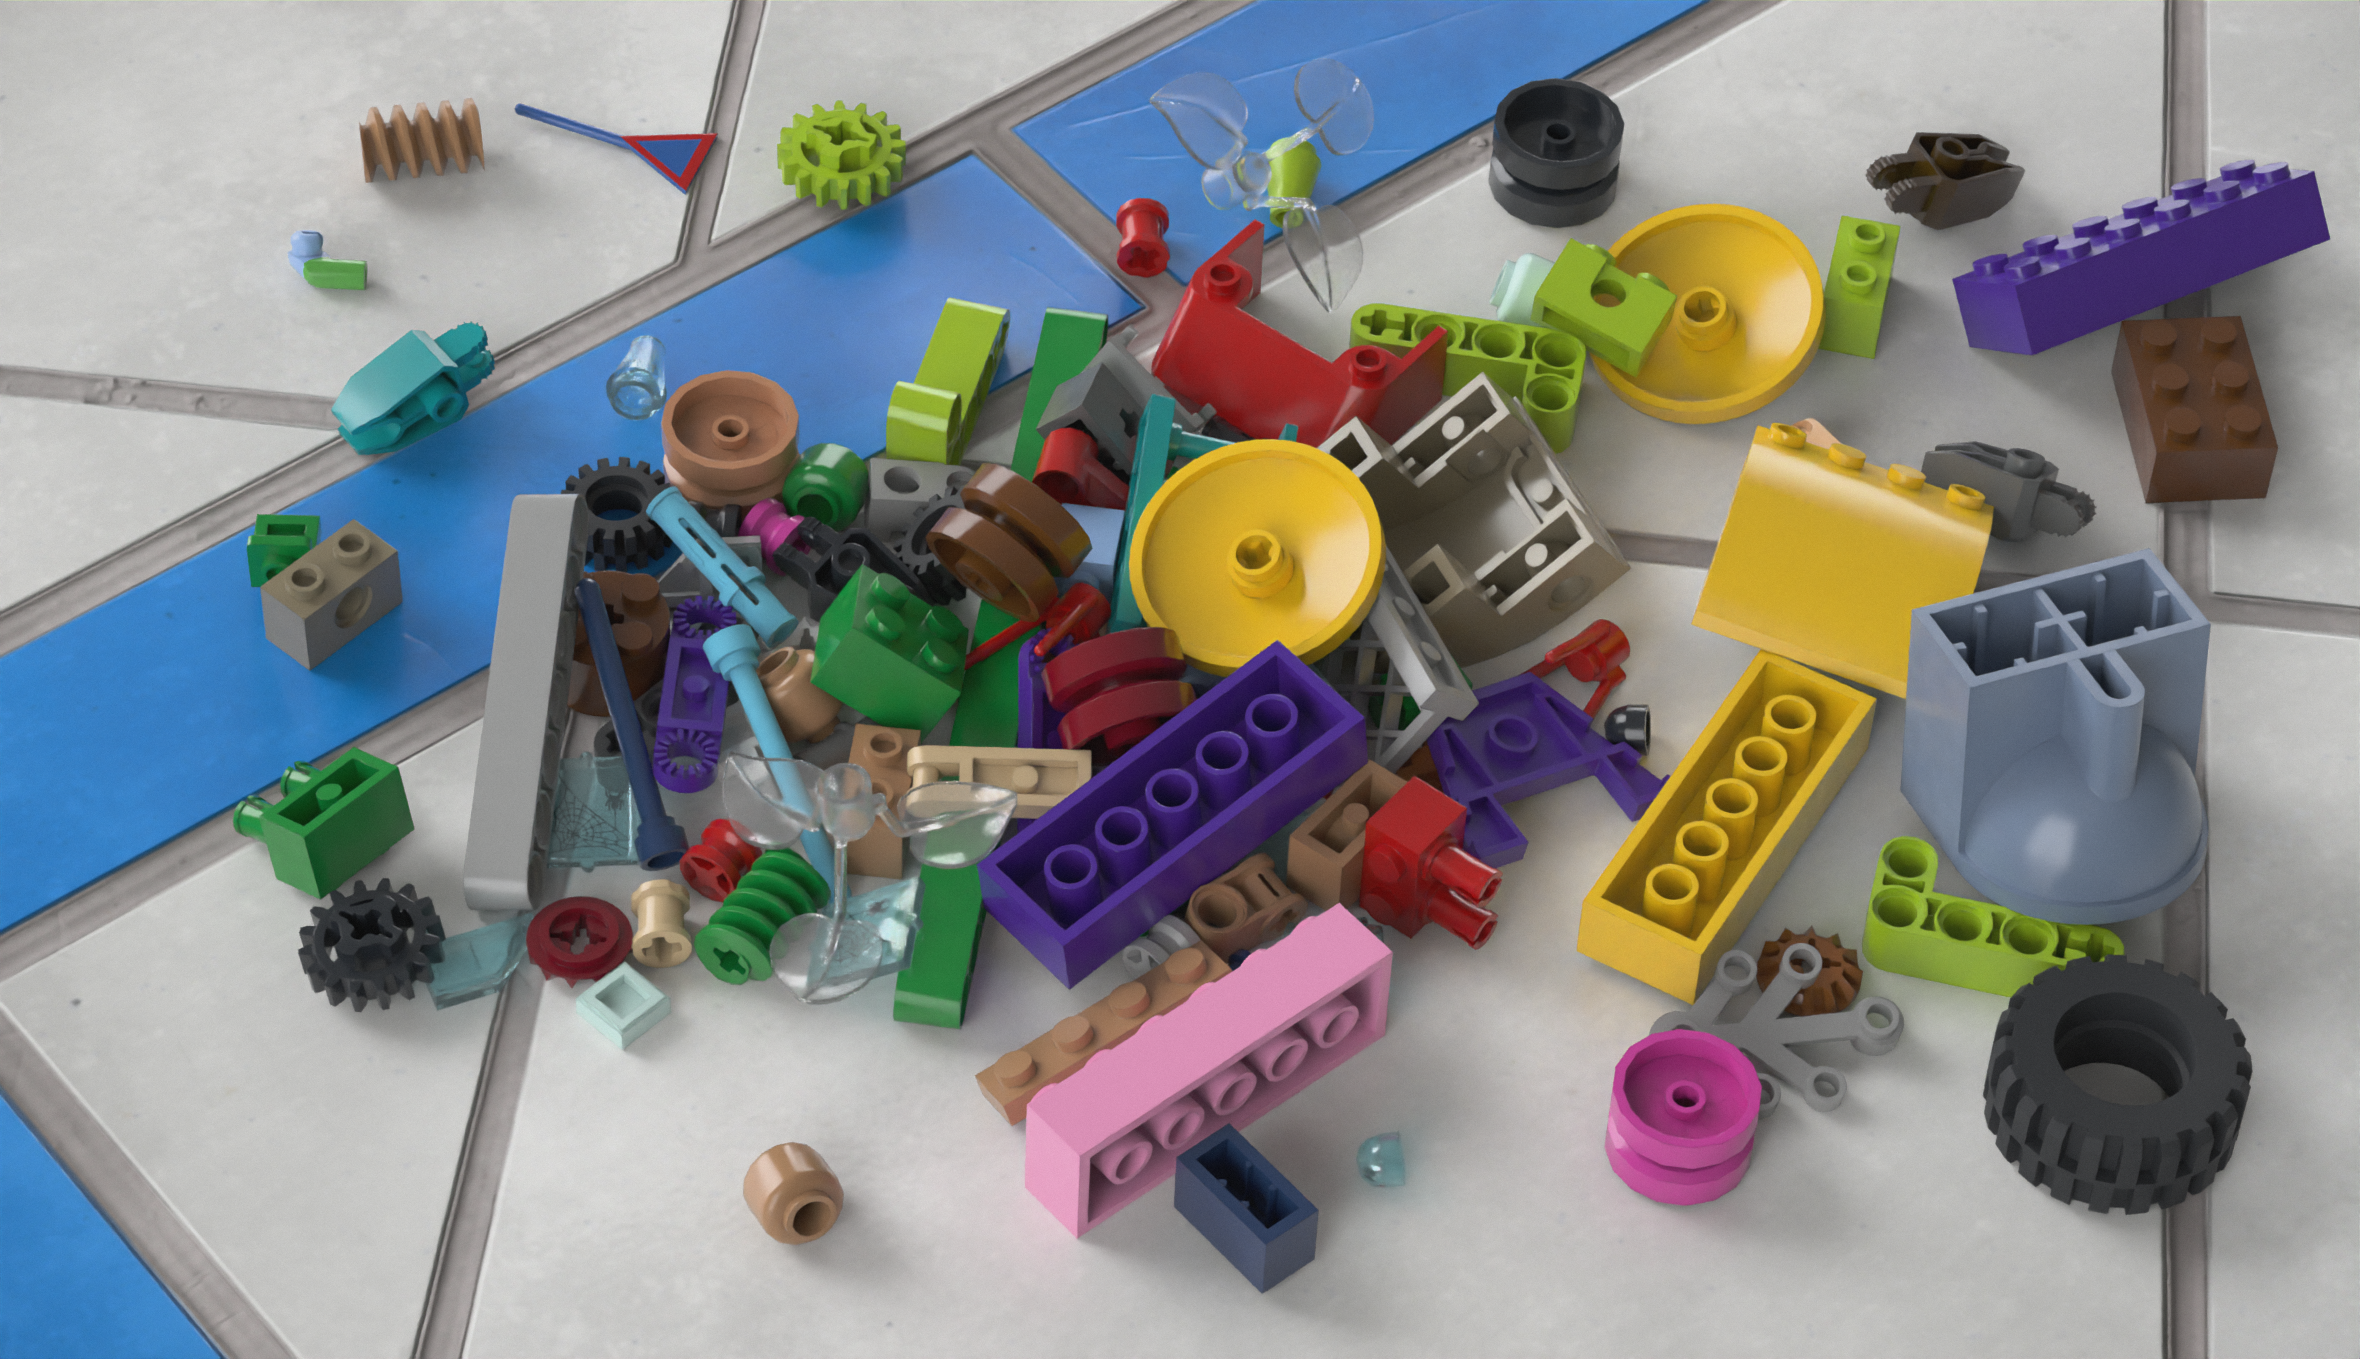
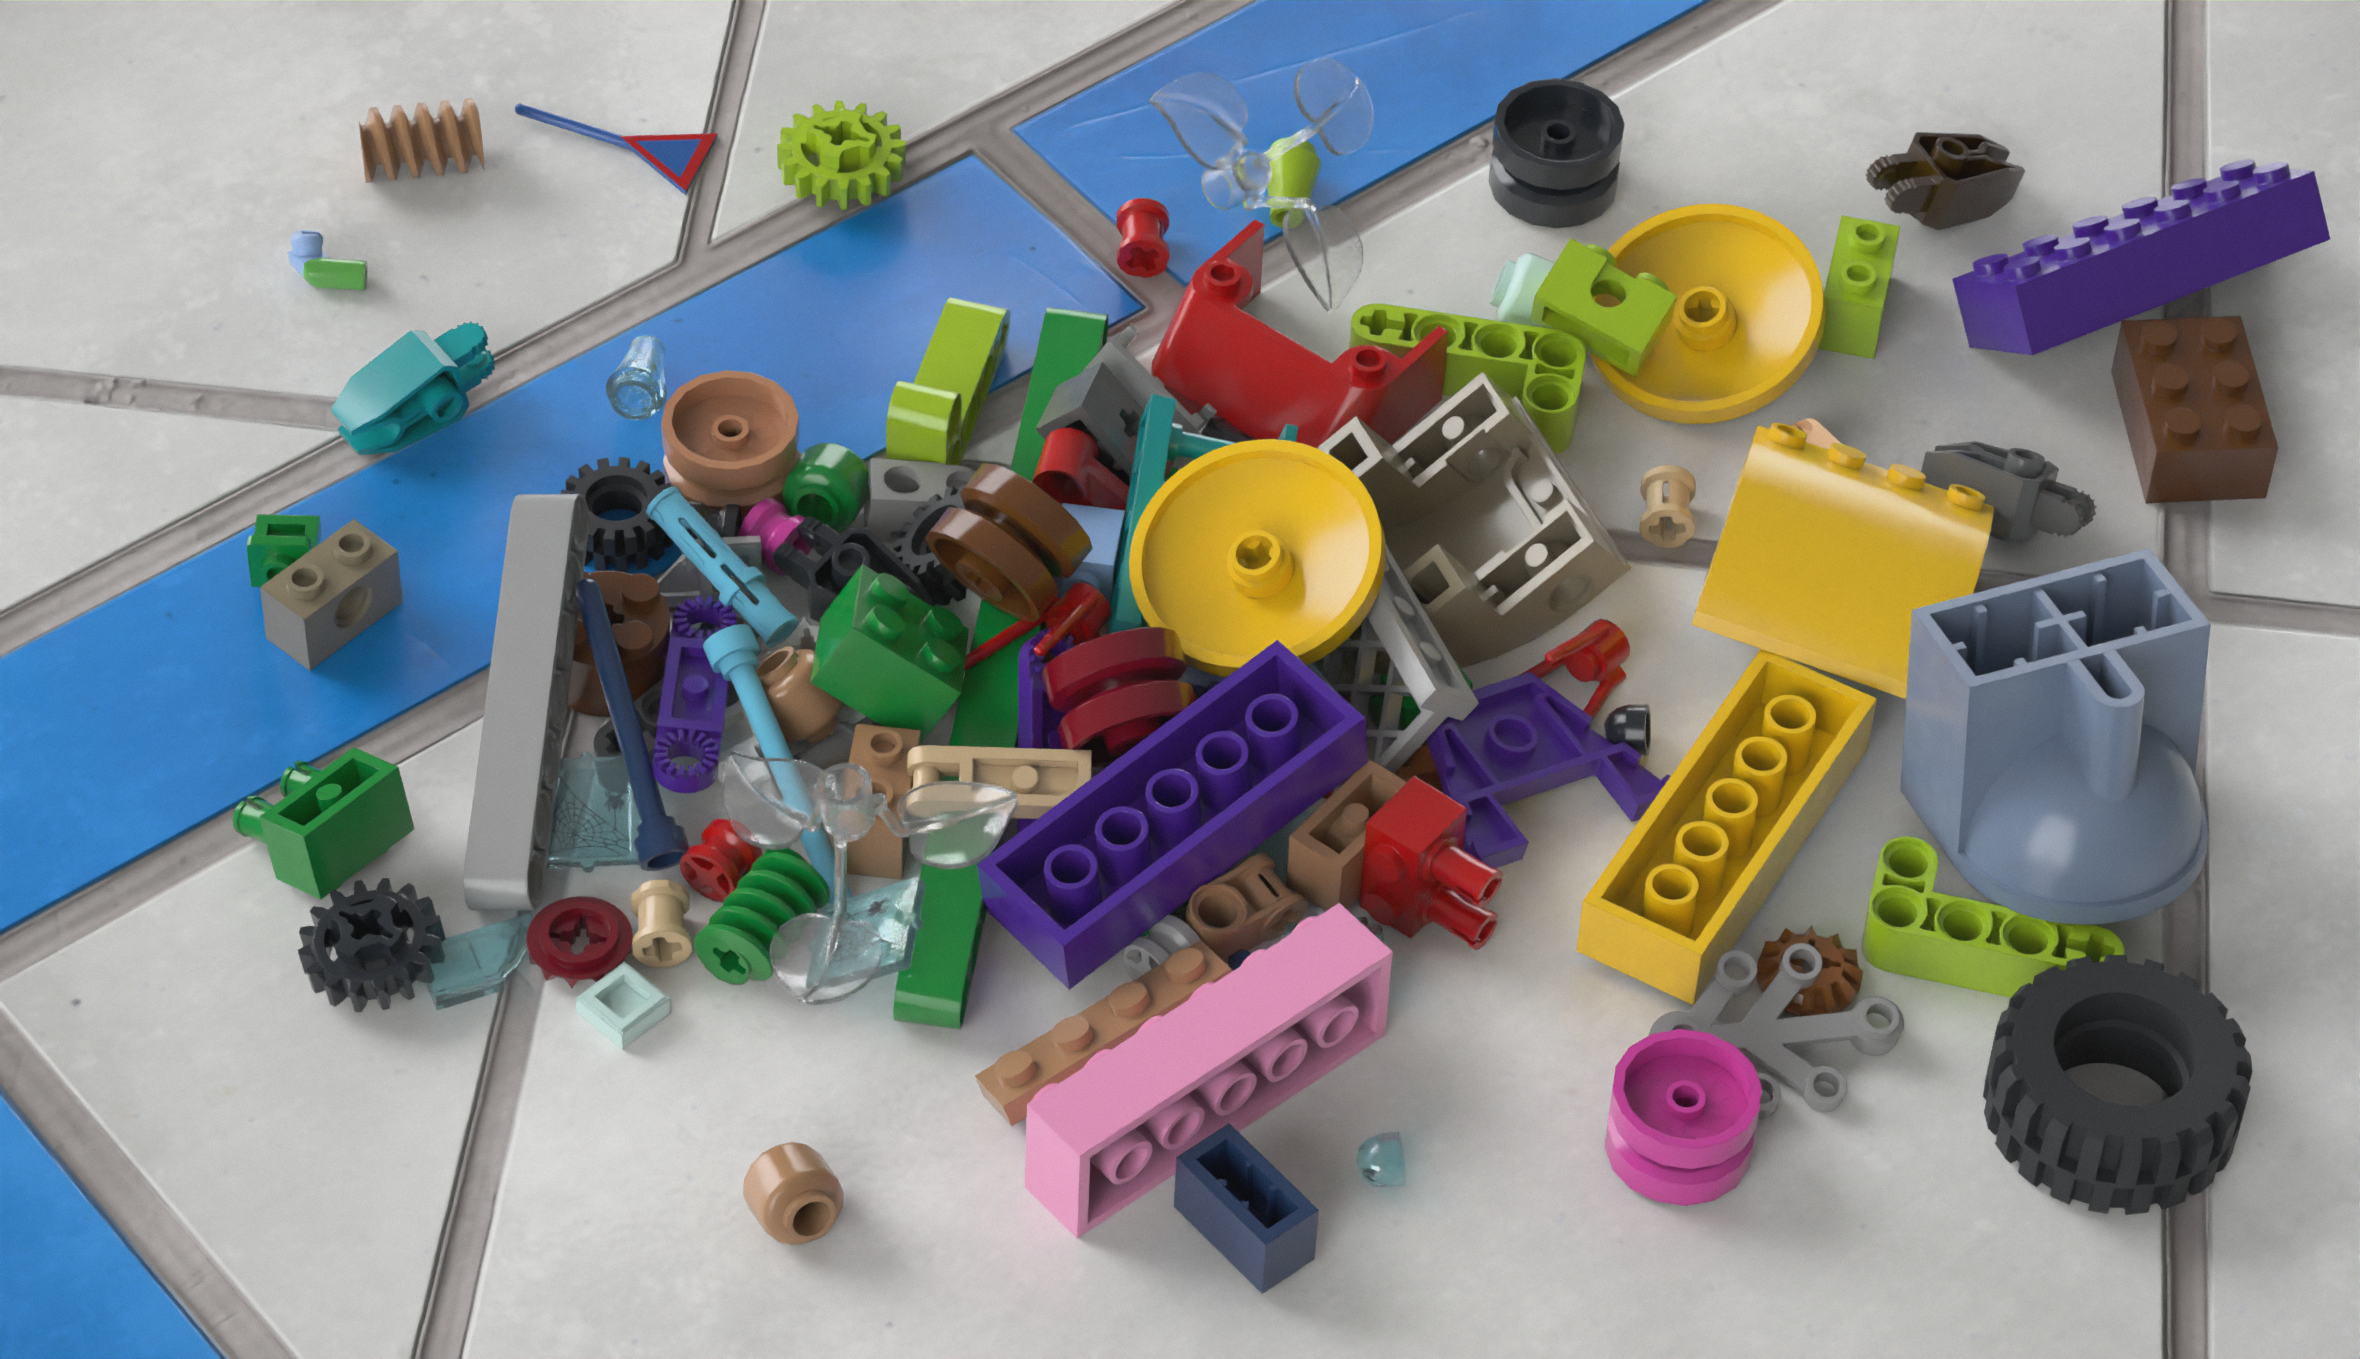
none -> tan bush [1639,465,1696,548]

